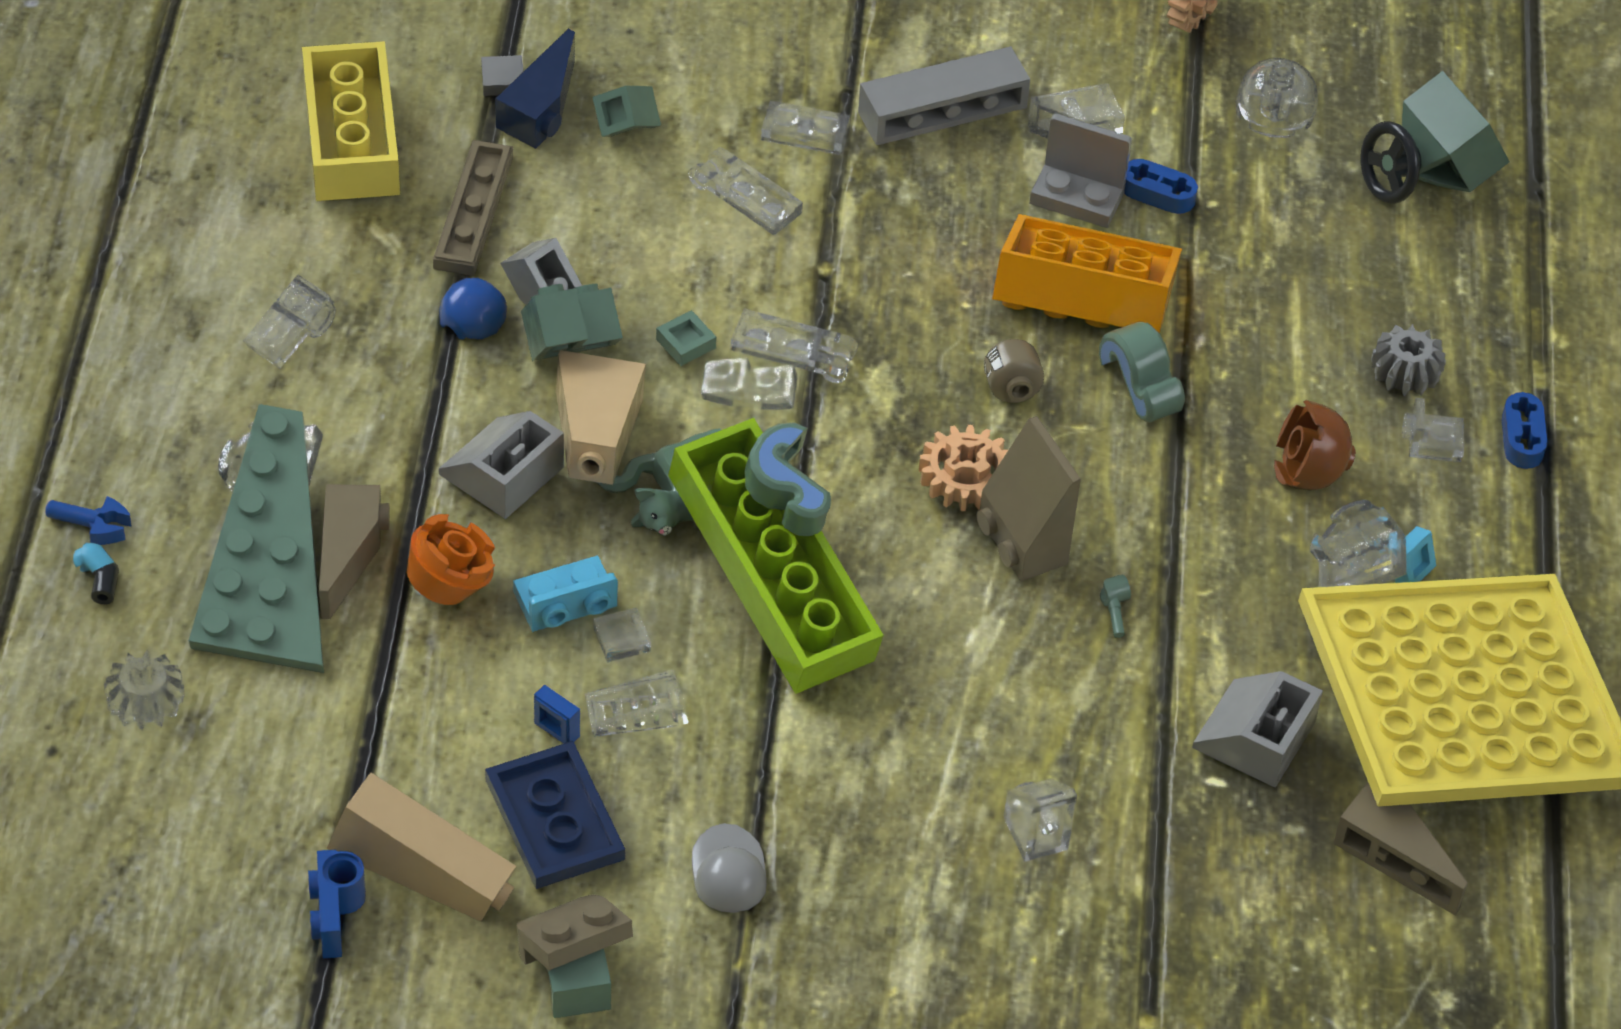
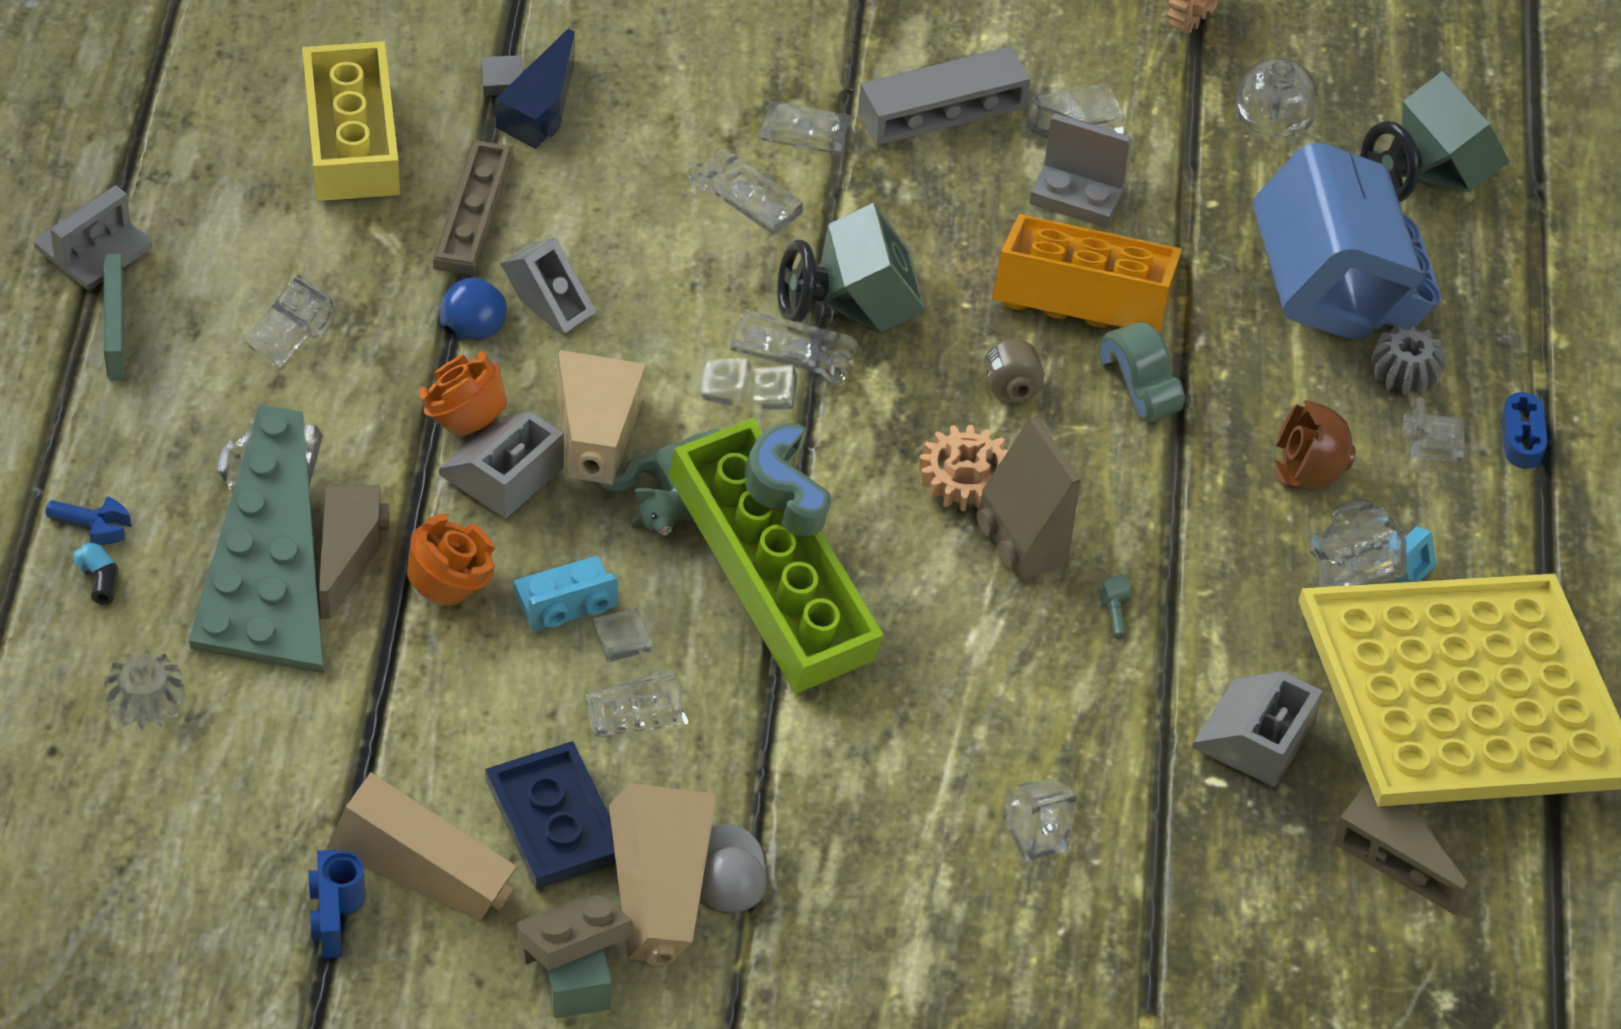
sand green brick [521,284,623,361] -> none
blue tile [534,685,580,744] -> none
sand green panel [592,85,661,137] -> none
sand green plate [656,310,717,366] -> none
blue beam [1124,159,1198,214] -> none
none -> light grey bracket [34,185,152,290]
none -> sand green tile [104,254,125,380]
none -> orange cone [418,351,507,436]
none -> tan slope [609,783,716,966]
none -> sand green piece [777,202,926,333]
none -> medium blue piece [1252,143,1441,340]

